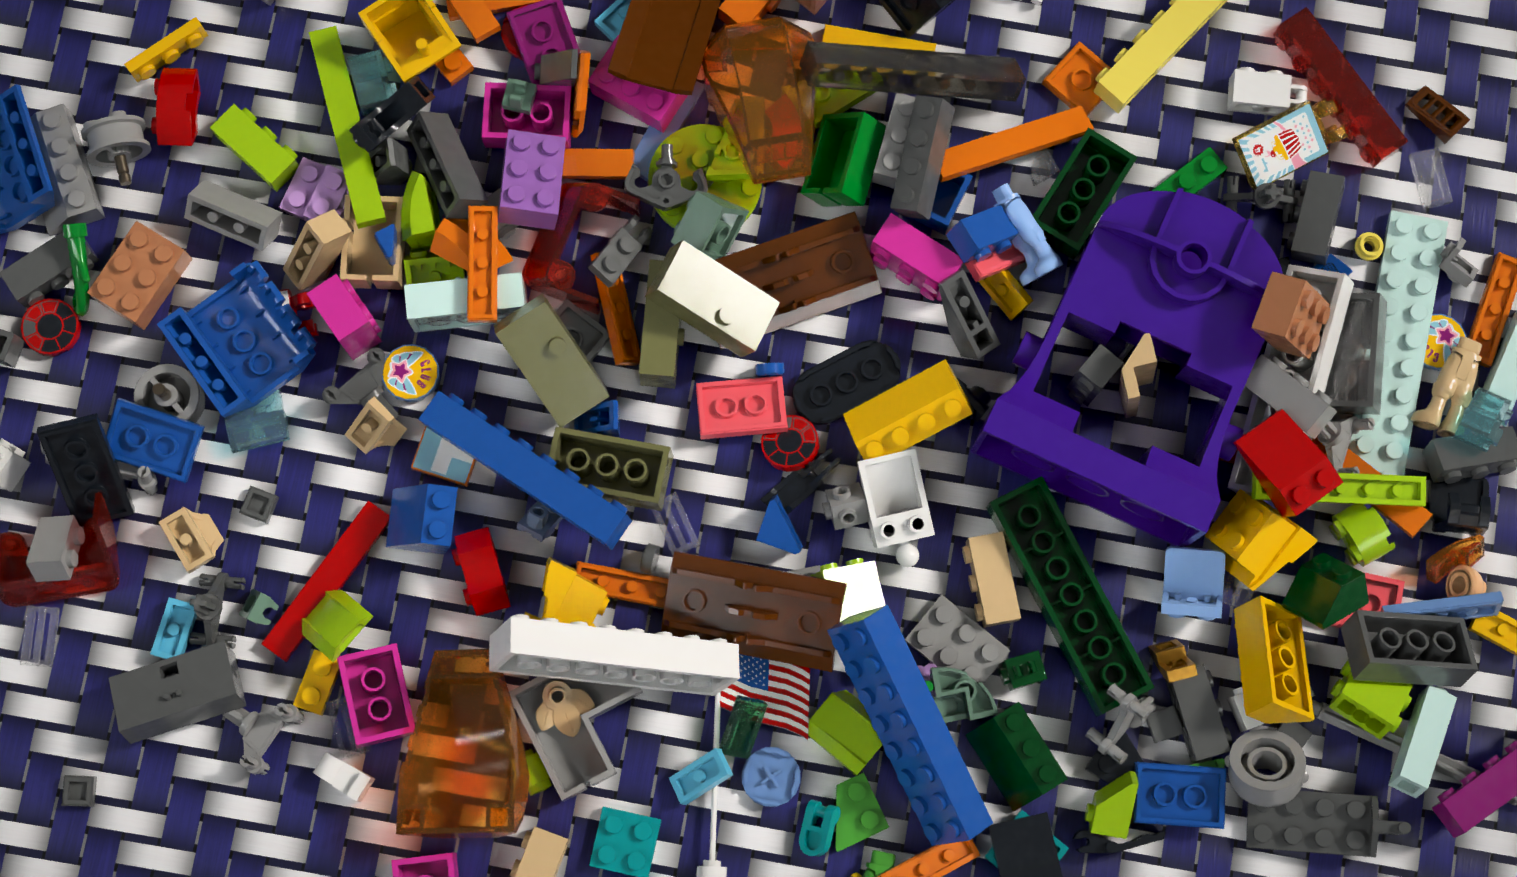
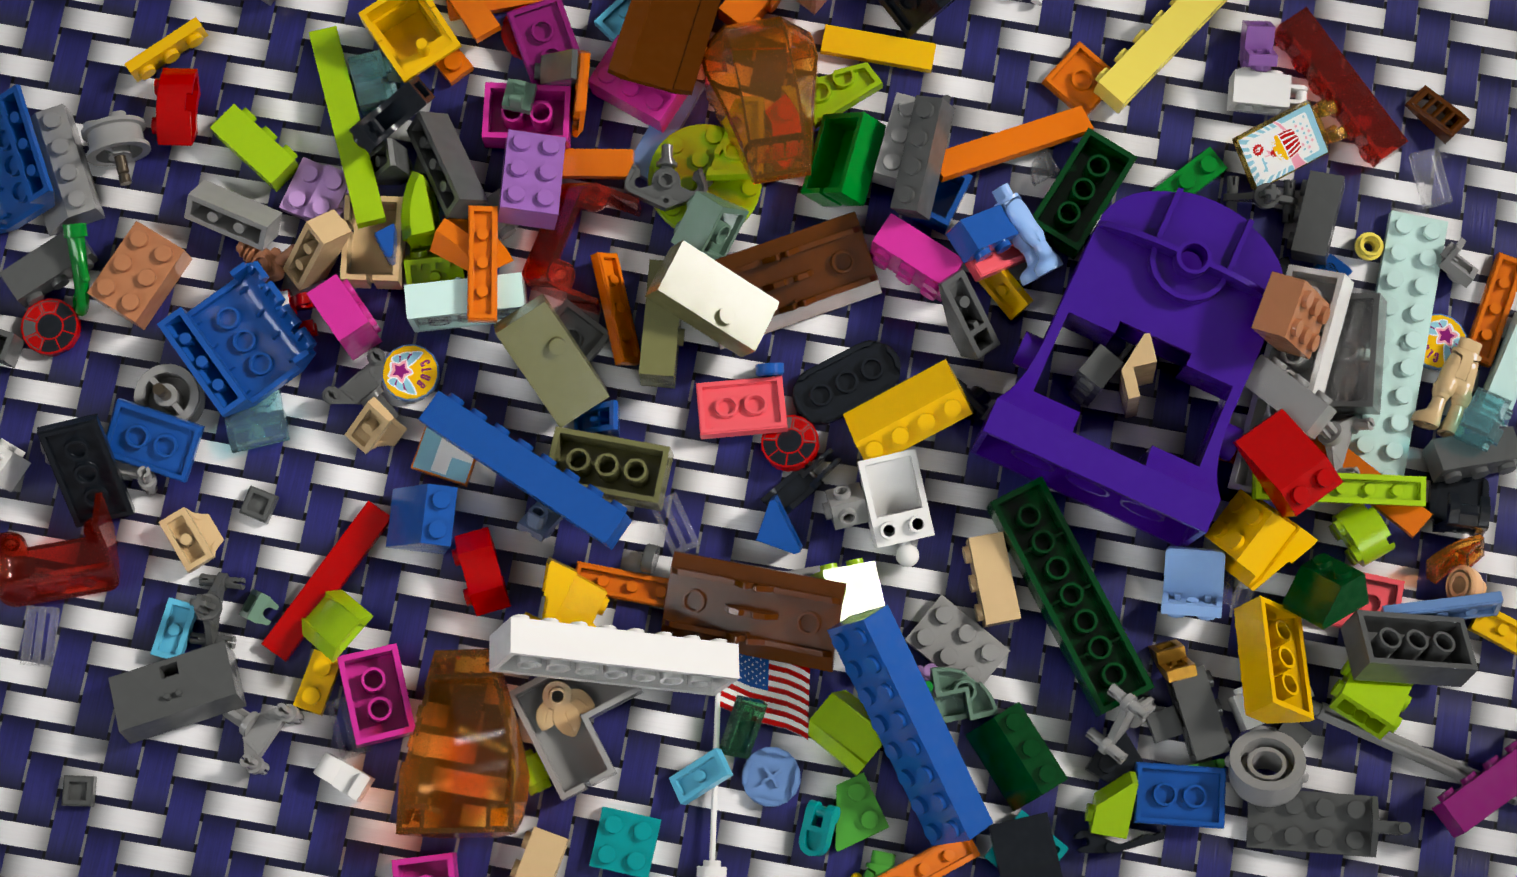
light grey brick [26,515,85,582] -> none
dark grey hinge [588,214,653,288] -> none
clear smoke brick [799,41,1026,102] -> none
dark green brick [999,650,1048,691] -> none
light aqua brick [1388,685,1457,798] -> none
none -> nougat piece [236,241,295,283]
none -> medium lavender brick [1240,20,1278,72]

